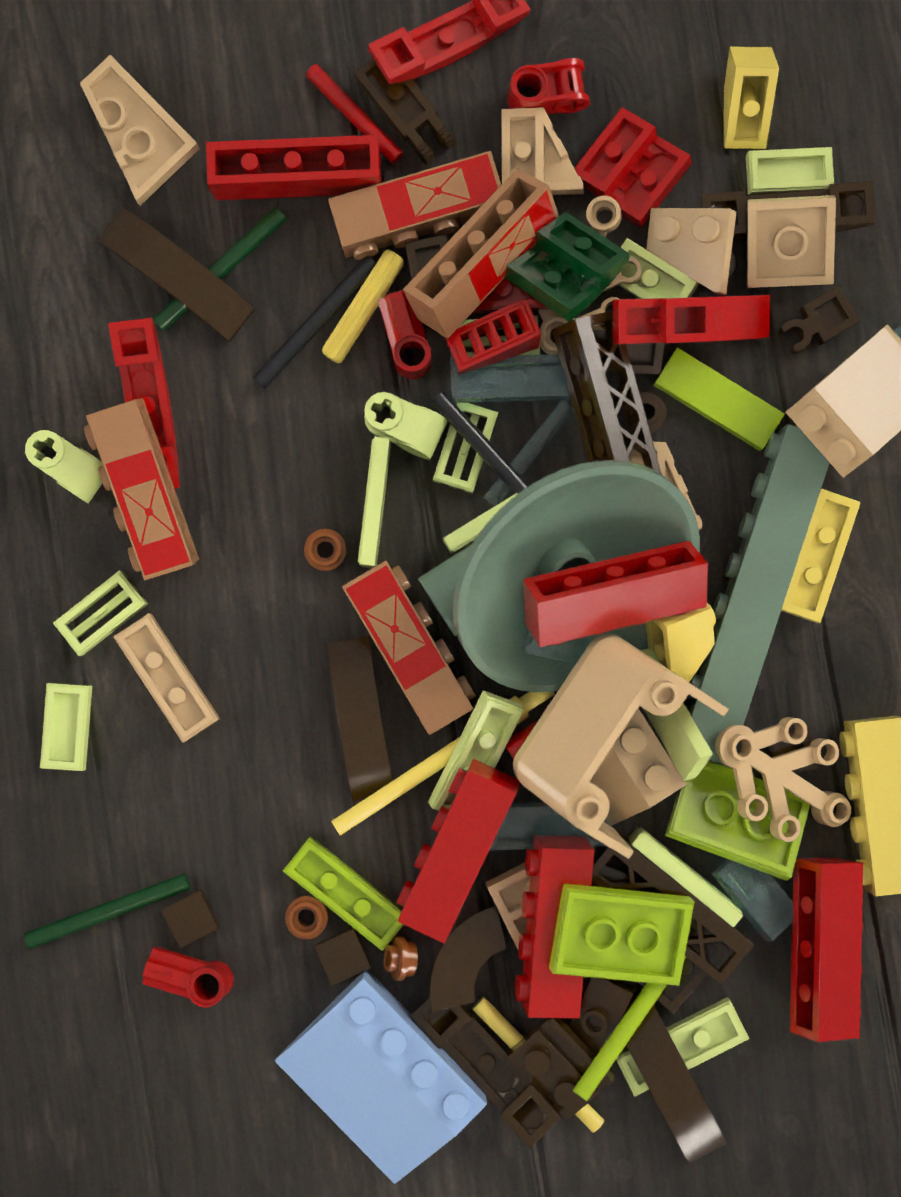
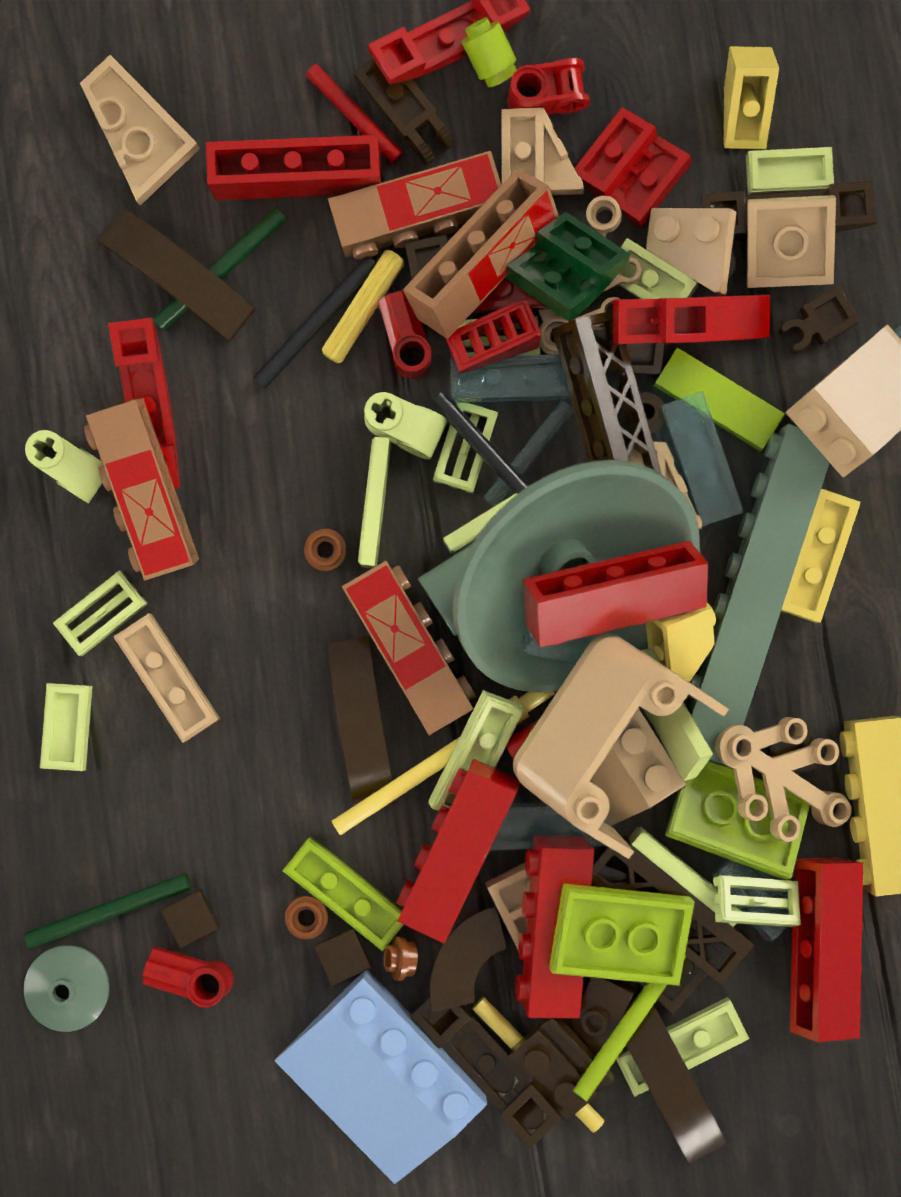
none -> sand green dish [24,945,110,1032]
none -> lime brick [461,17,517,87]
none -> clear light blue plate [661,391,744,526]
none -> yellowish green tile [713,876,801,927]

